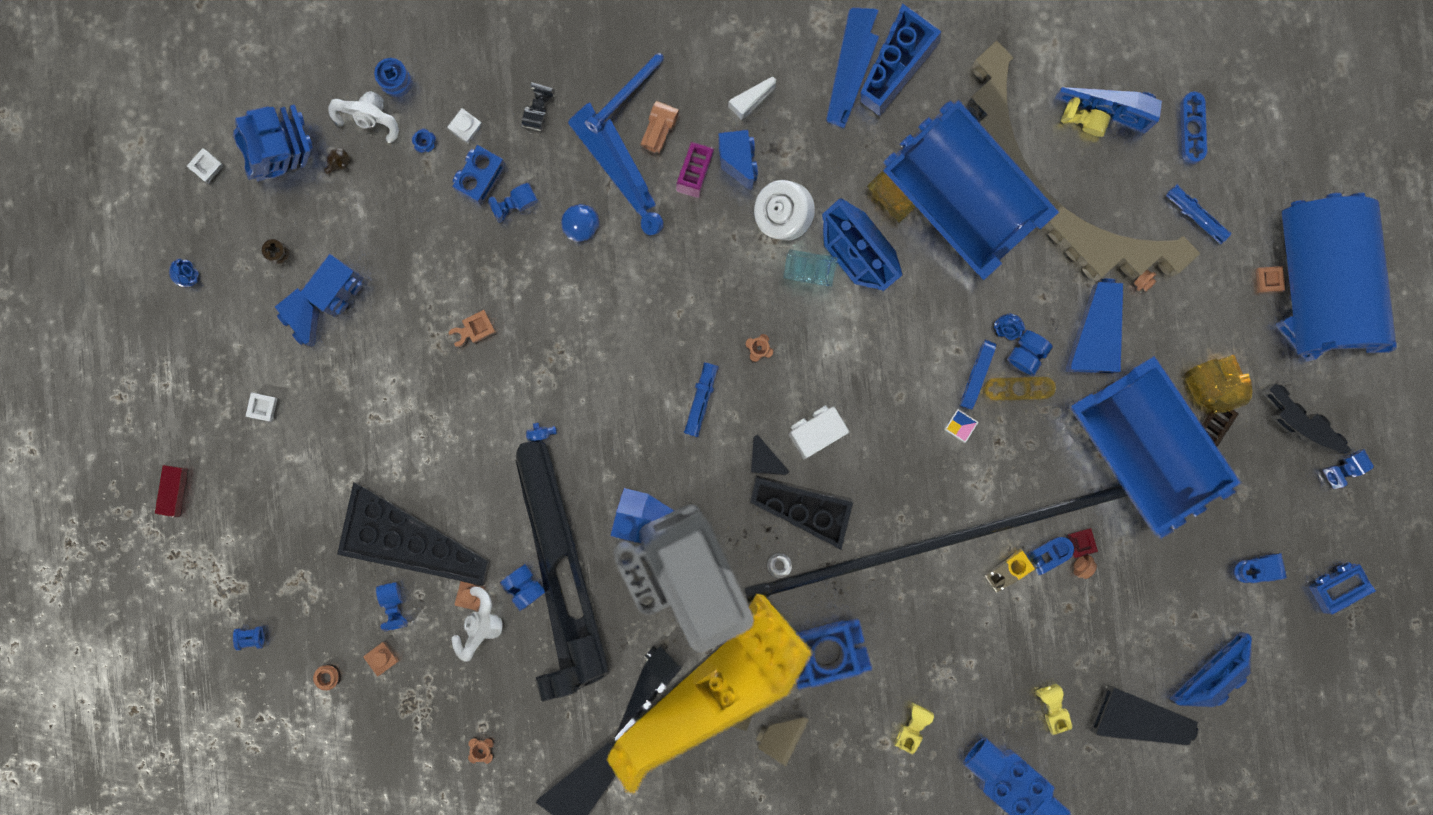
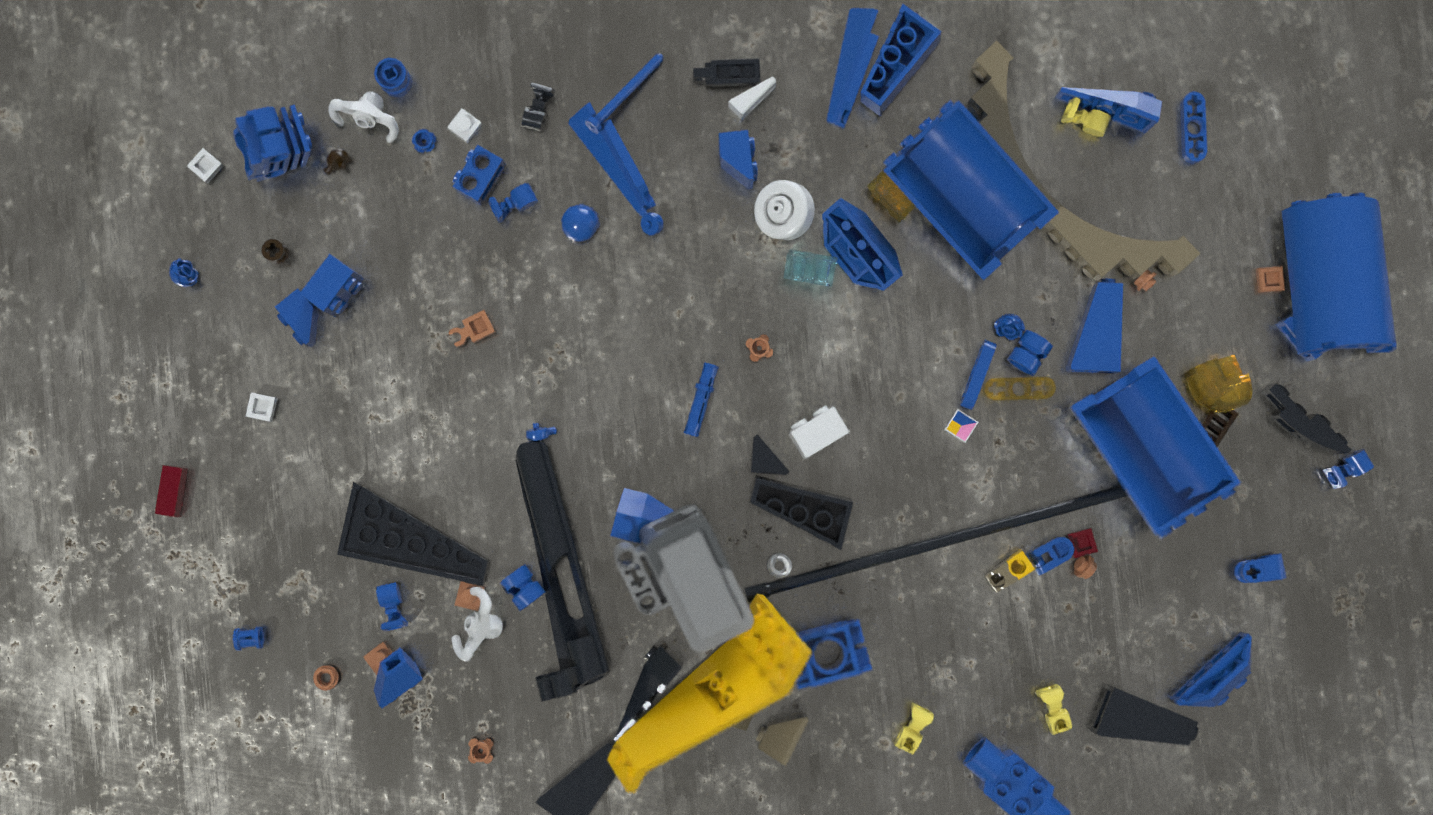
nougat piece [641,101,679,153] -> none
magenta slope [676,142,714,198] -> none
blue pin [1166,184,1232,245] -> none
blue window [1309,562,1376,615] -> none
none -> blue slope [374,647,423,708]
none -> black hinge [692,58,761,87]

